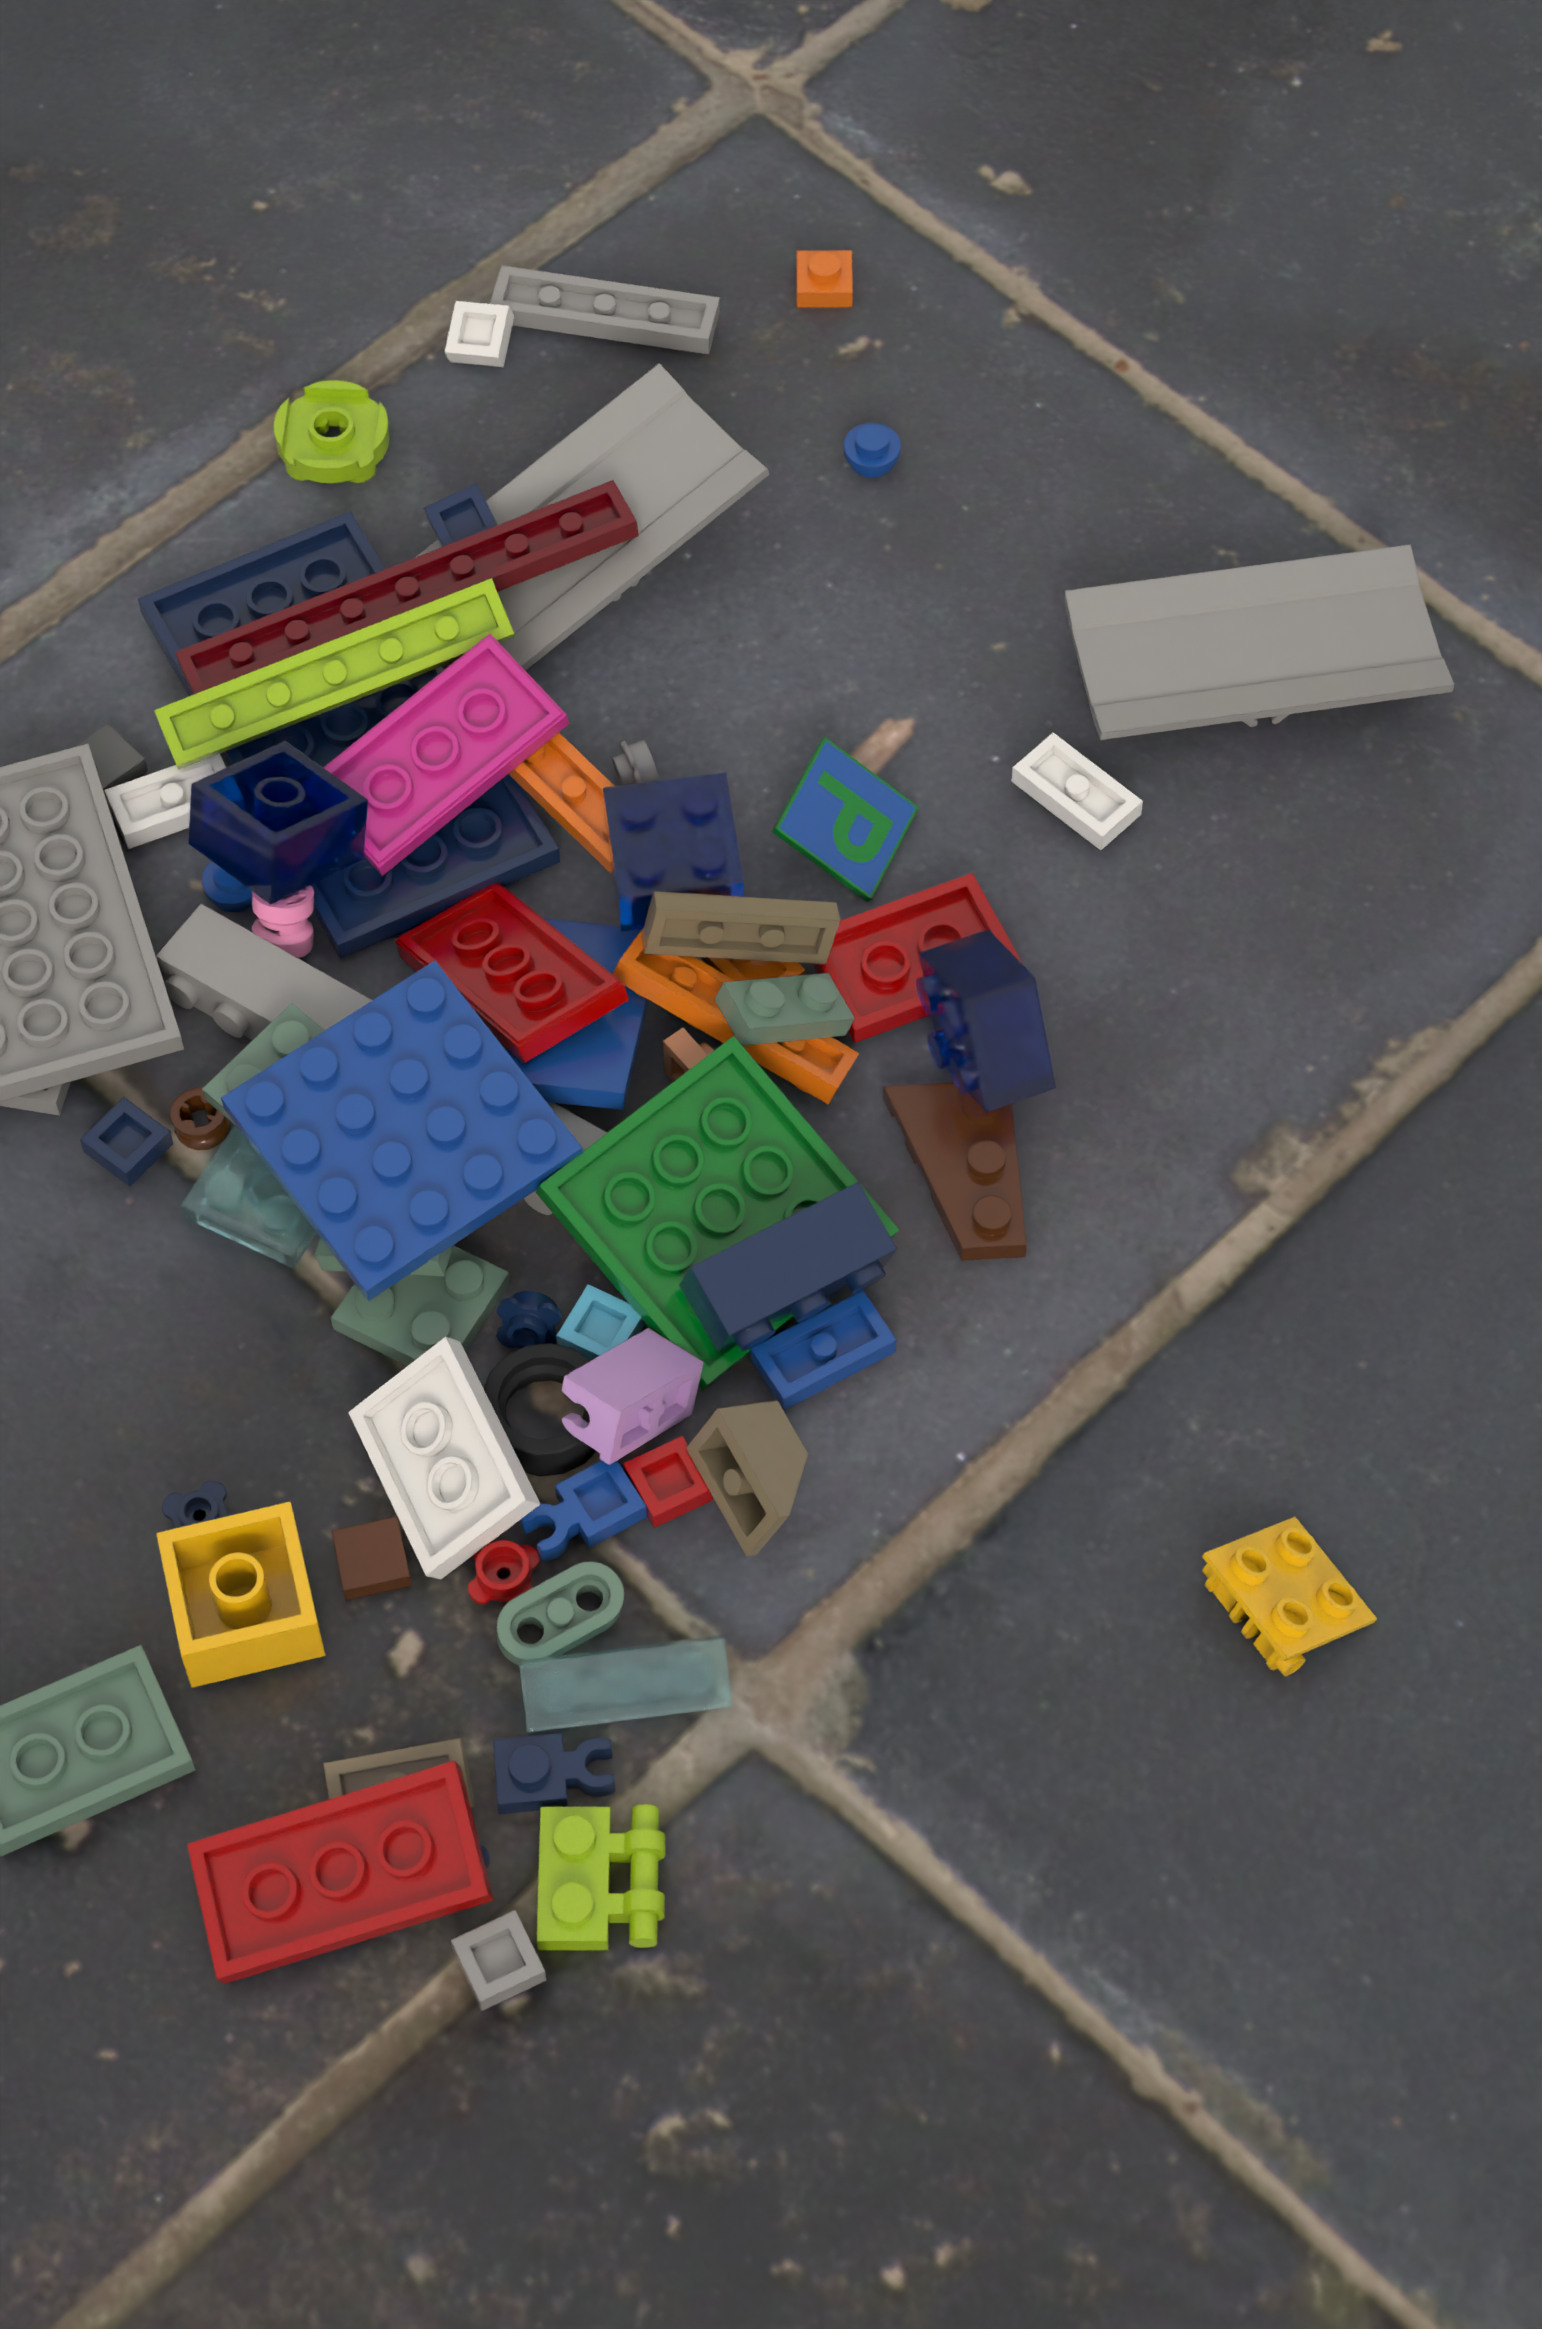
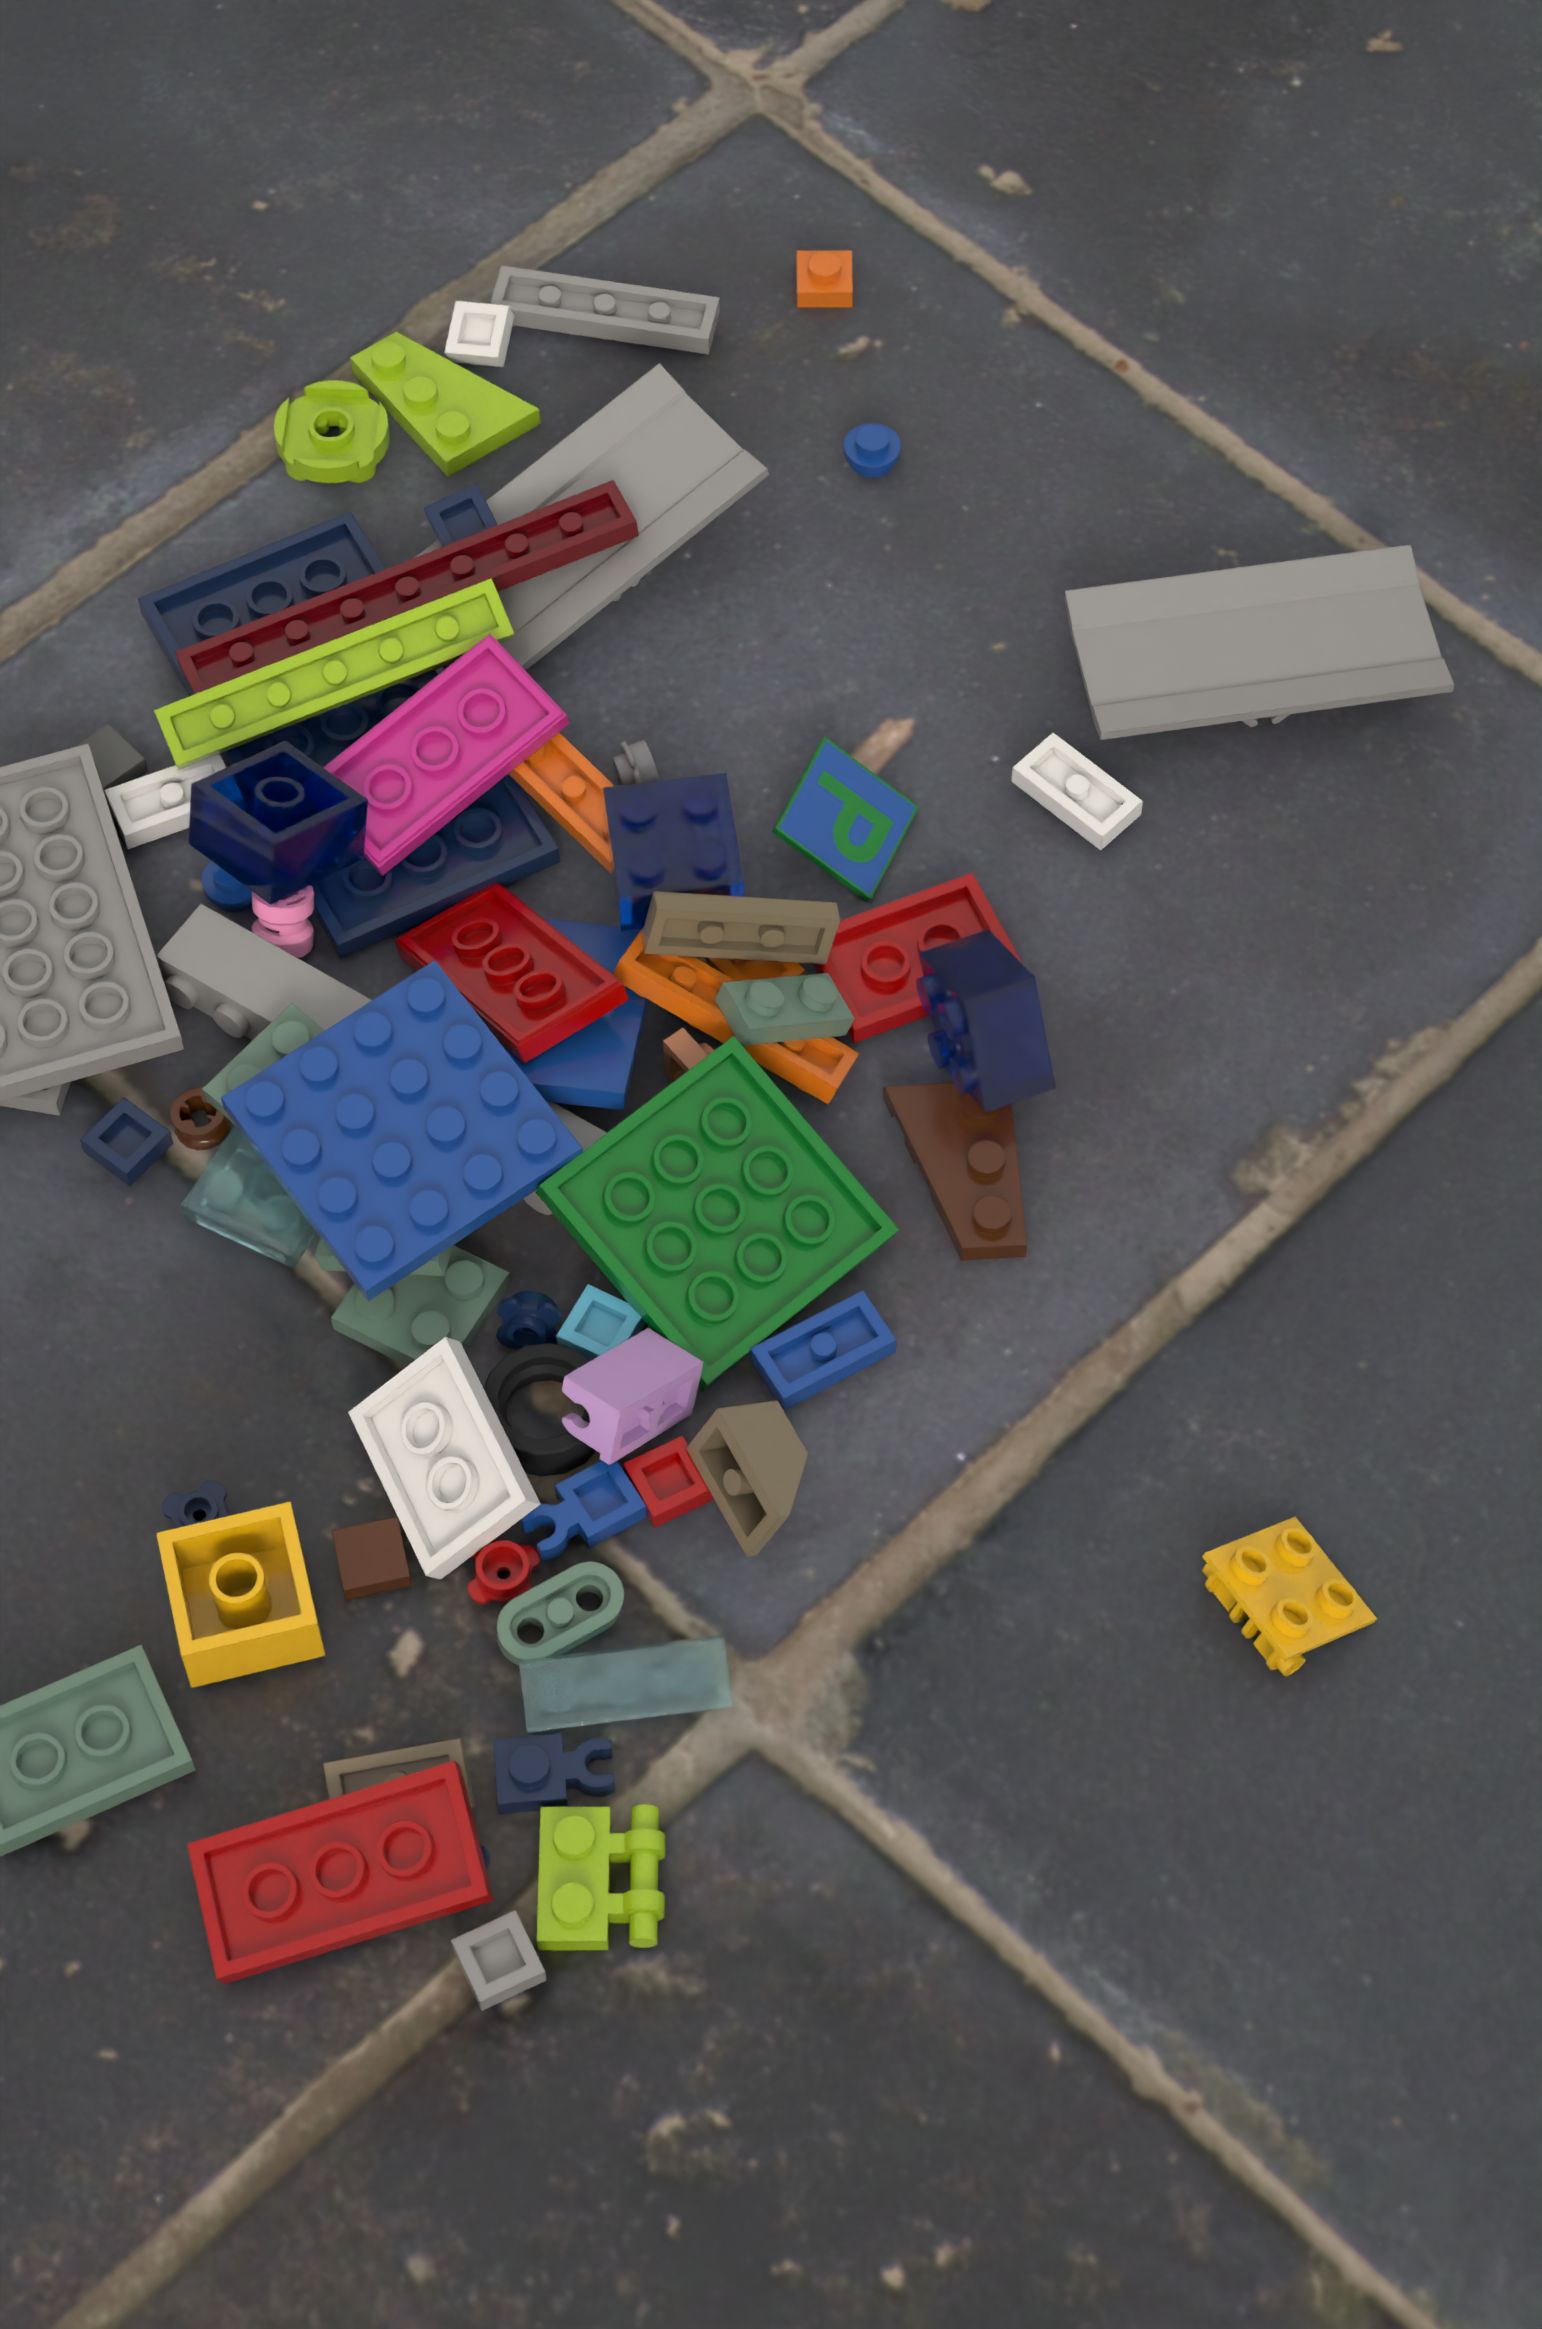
dark blue brick [679,1182,897,1353] -> none
none -> lime wing [350,332,541,477]

